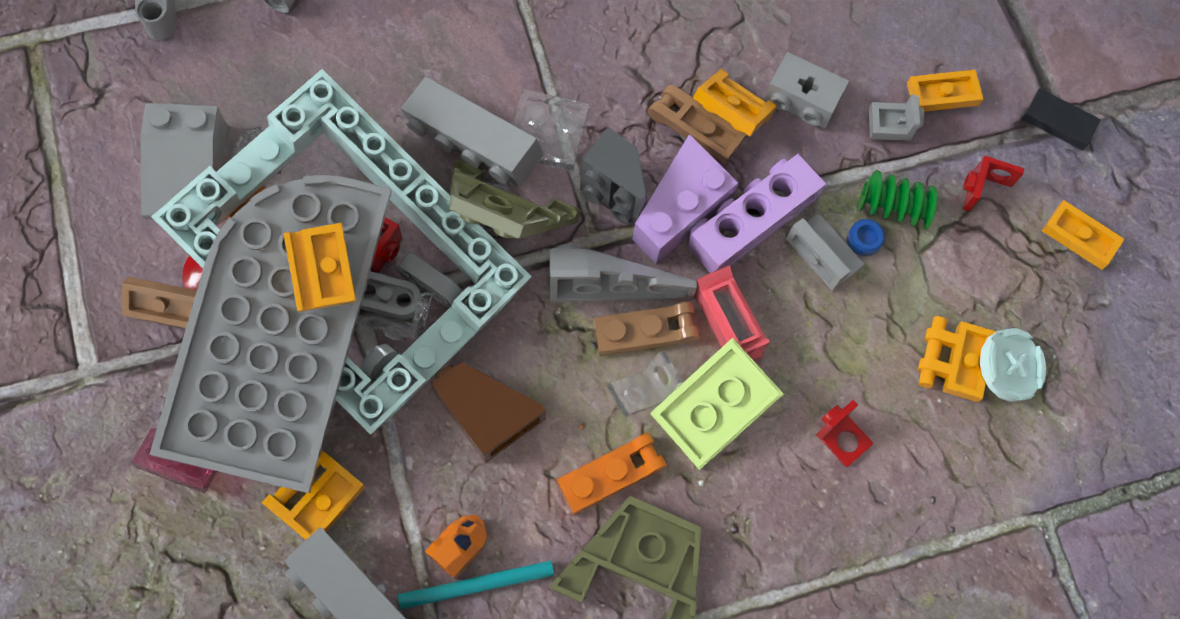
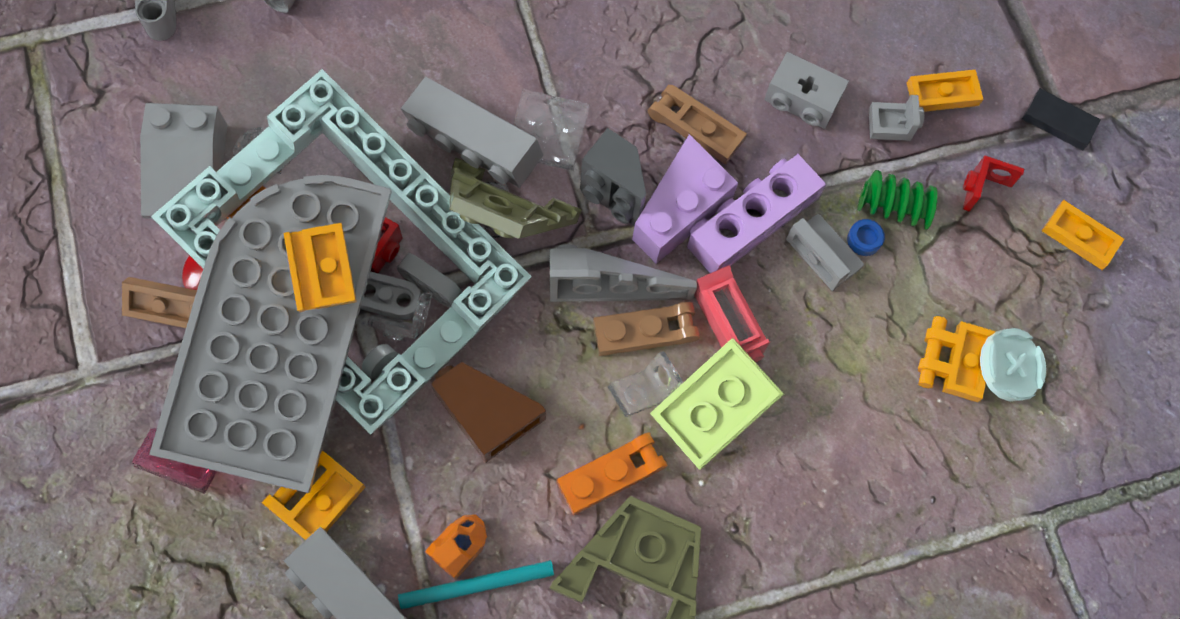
light orange plate [693,69,778,136] -> none
red bracket [816,400,873,467] -> none

